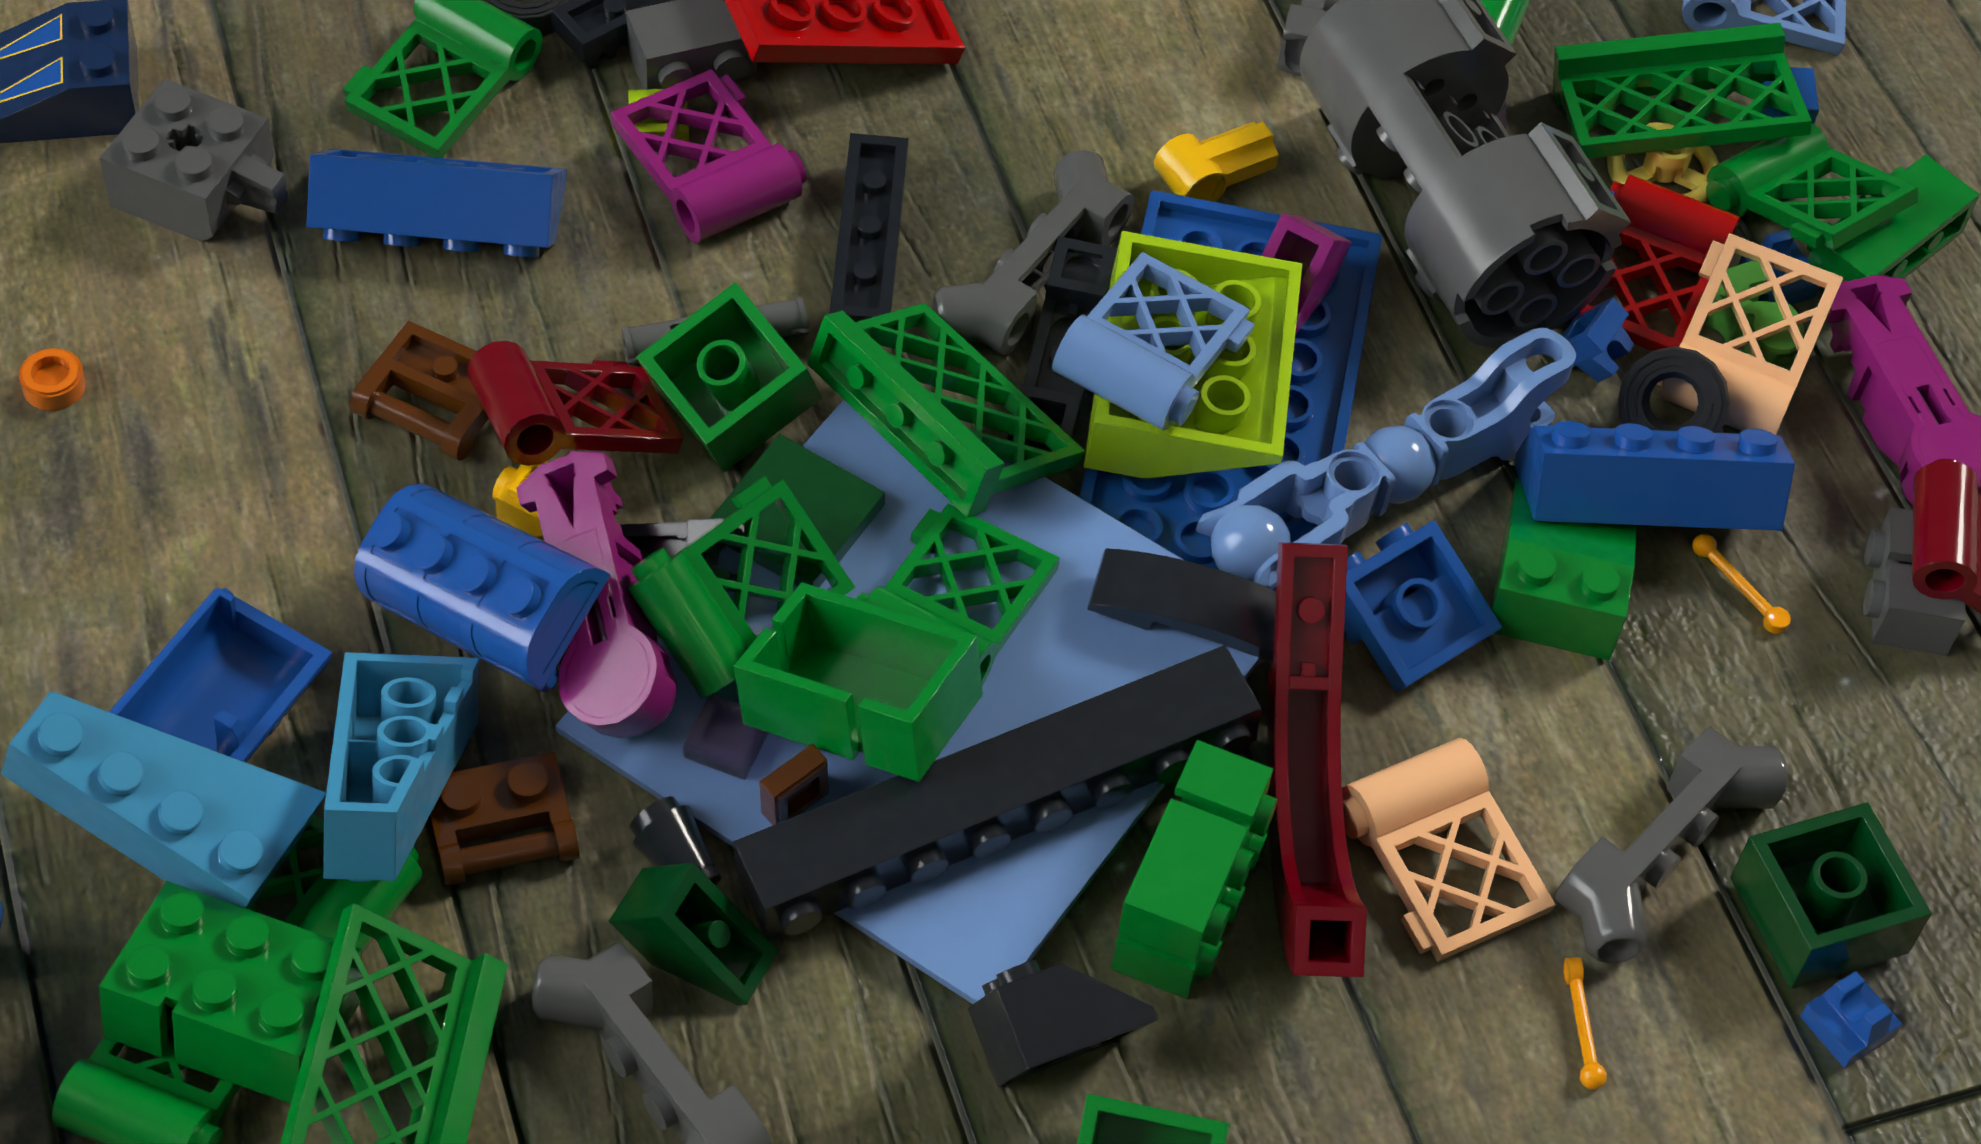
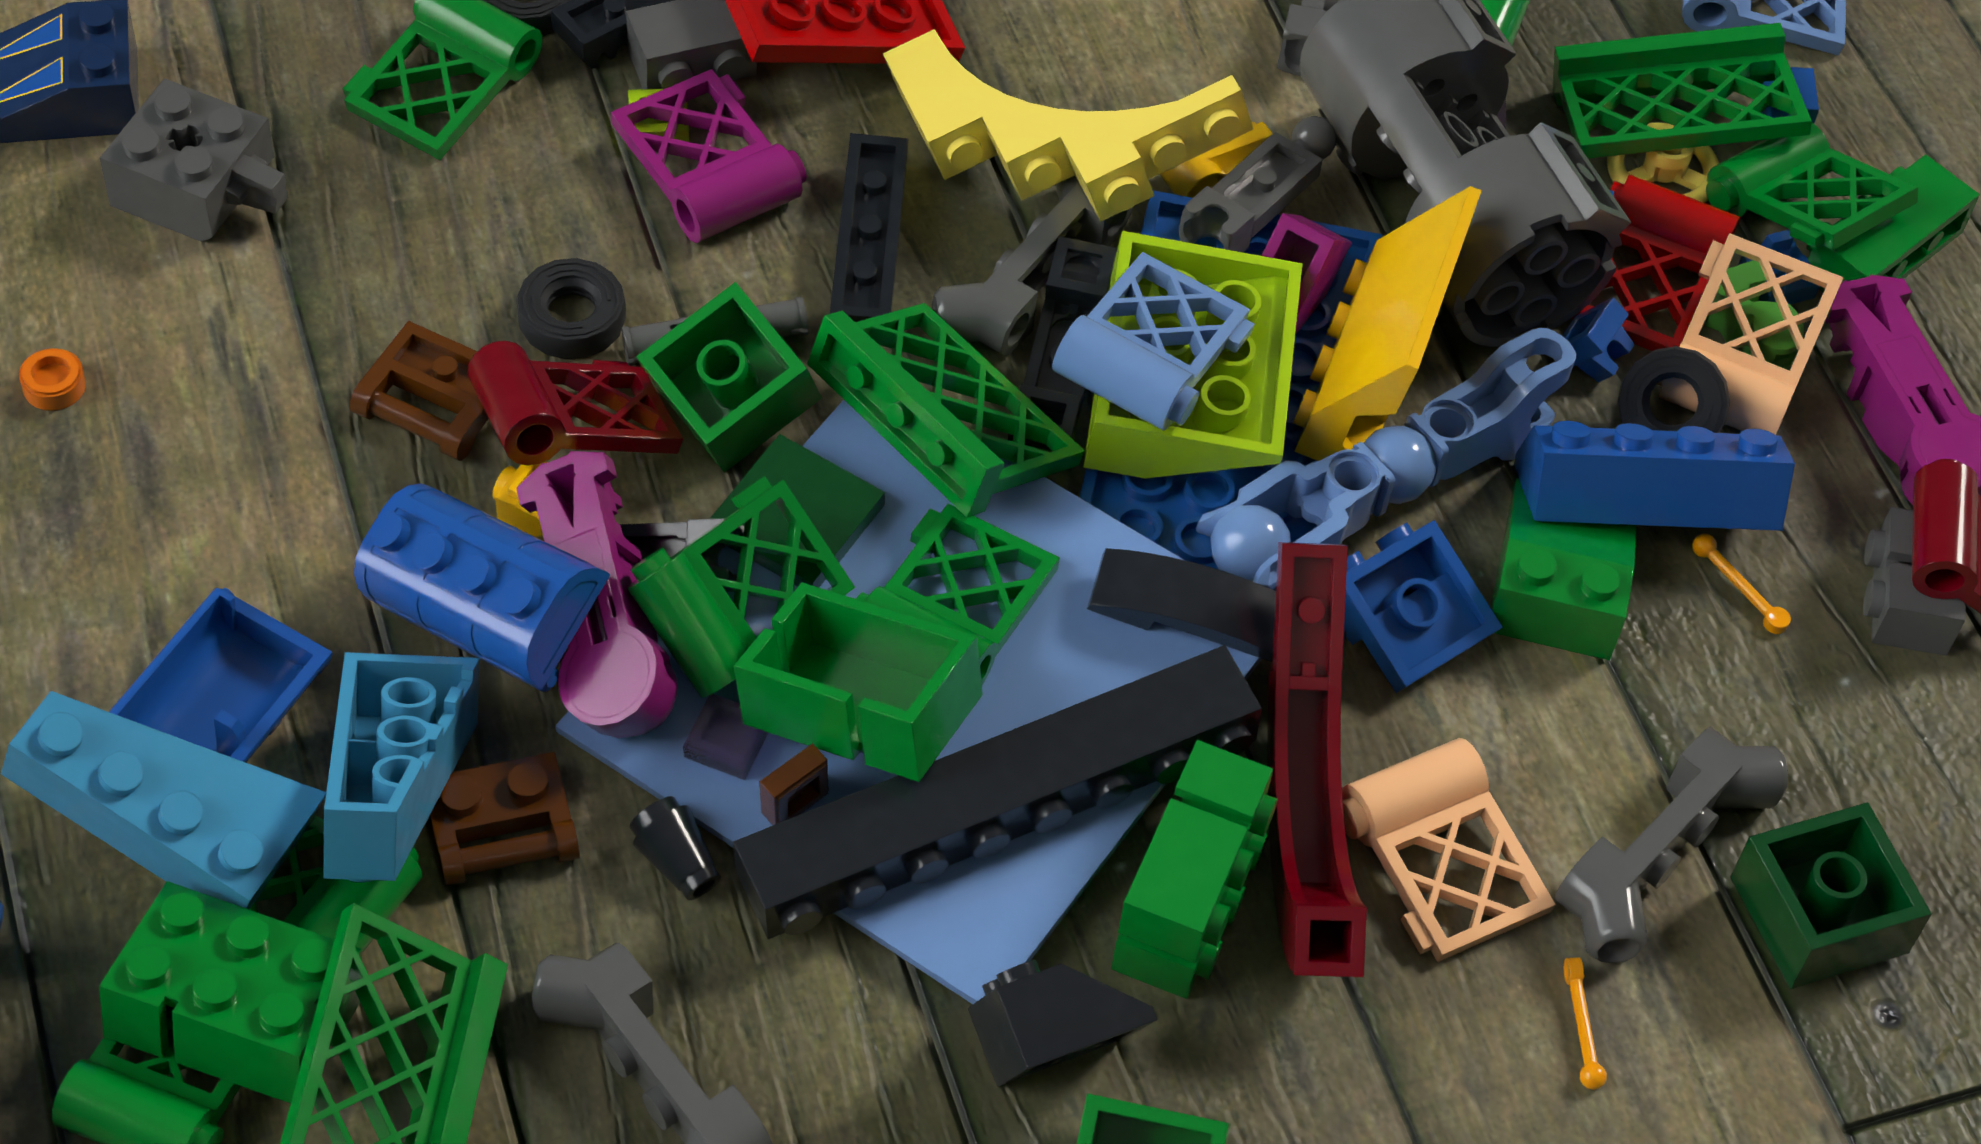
blue slope [306,148,567,257] -> none
dark green slope [608,863,779,1006] -> none
blue tile [1800,971,1903,1069] -> none
none -> black tyre [516,258,626,359]
none -> light yellow arch [883,29,1253,222]
none -> dark grey plate [1179,116,1337,253]
none -> yellow piece [1293,186,1482,461]

